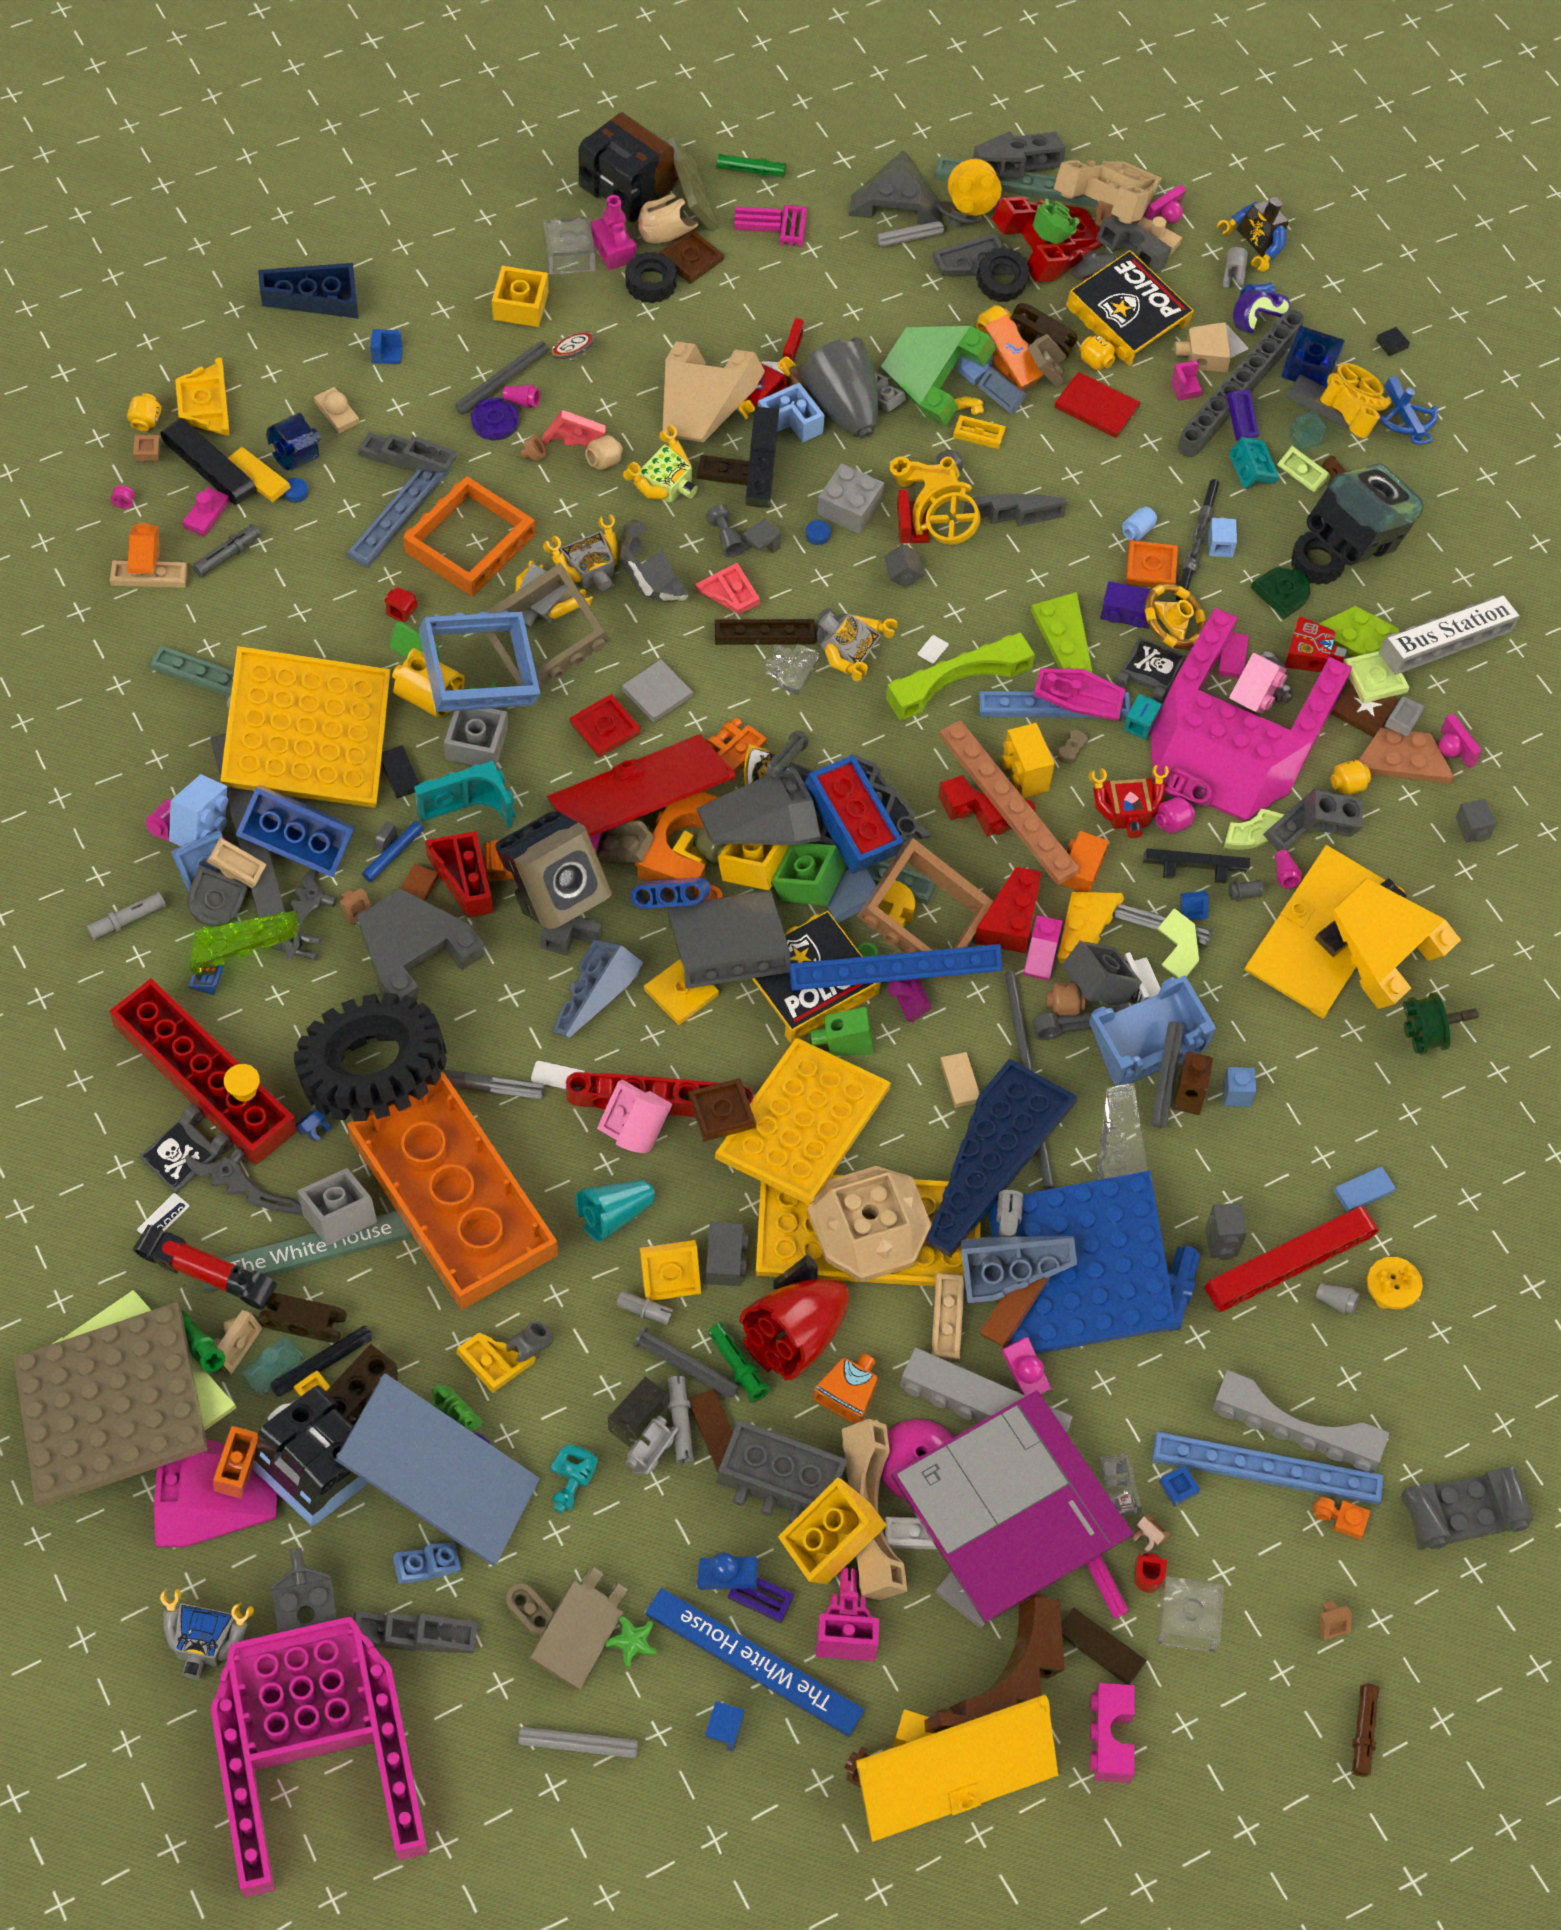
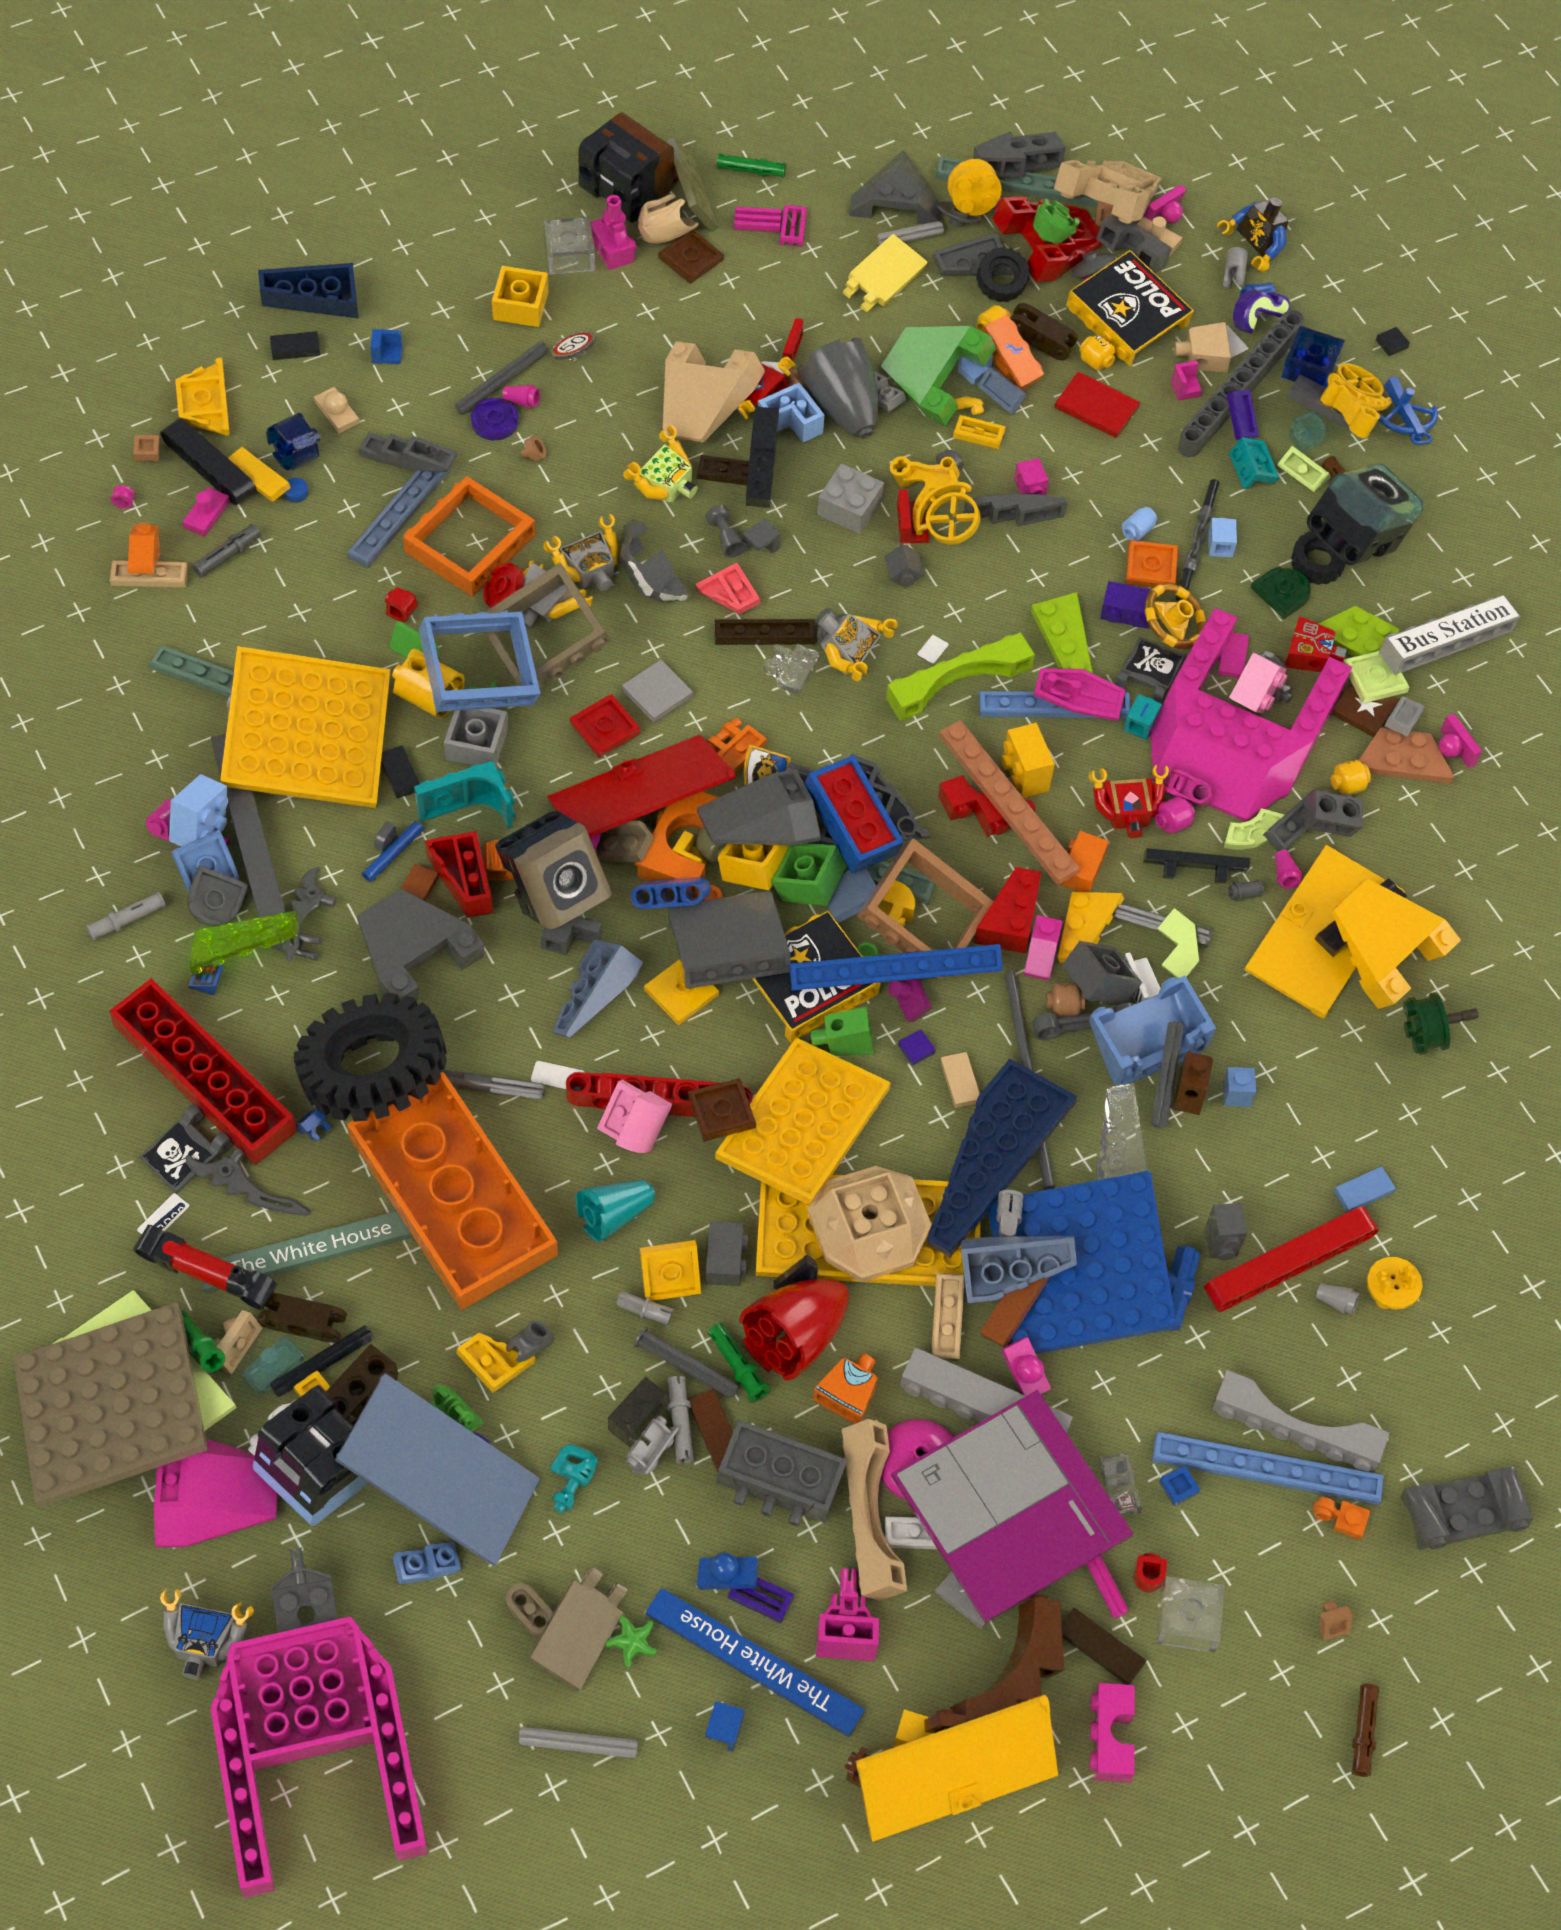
yellow head [127,393,162,432] -> none
tan tile [206,838,267,888] -> none
orange brick [213,1426,258,1499] -> none
yellow piece [224,1064,260,1101] -> none
blue slope [236,785,356,877] -> none
light grey brick [297,1168,377,1246] -> none
medium nougat tile [339,888,372,925] -> none
dark grey slope [353,1611,478,1653] -> none
coral wing [542,410,606,446] -> none
tan head [585,435,623,470] -> none
black tyre [625,252,677,303] -> none
dark grey axle [765,731,809,778] -> none
yellow slope [778,1477,887,1584] -> none
blue tile [806,520,831,545] -> none
dark tan bracket [1027,334,1066,387] -> none
dark tan piece [1057,730,1088,763] -> none
medium nougat tile [1133,1515,1172,1552] -> none
blue tile [1180,890,1209,920] -> none
dark grey brick [1456,799,1496,843] -> none
none -> black tile [270,331,320,360]
none -> red tile [483,562,525,608]
none -> light yellow tile [843,234,928,313]
none -> dark purple tile [898,1029,936,1066]
none -> dark pink brick [1014,458,1049,495]

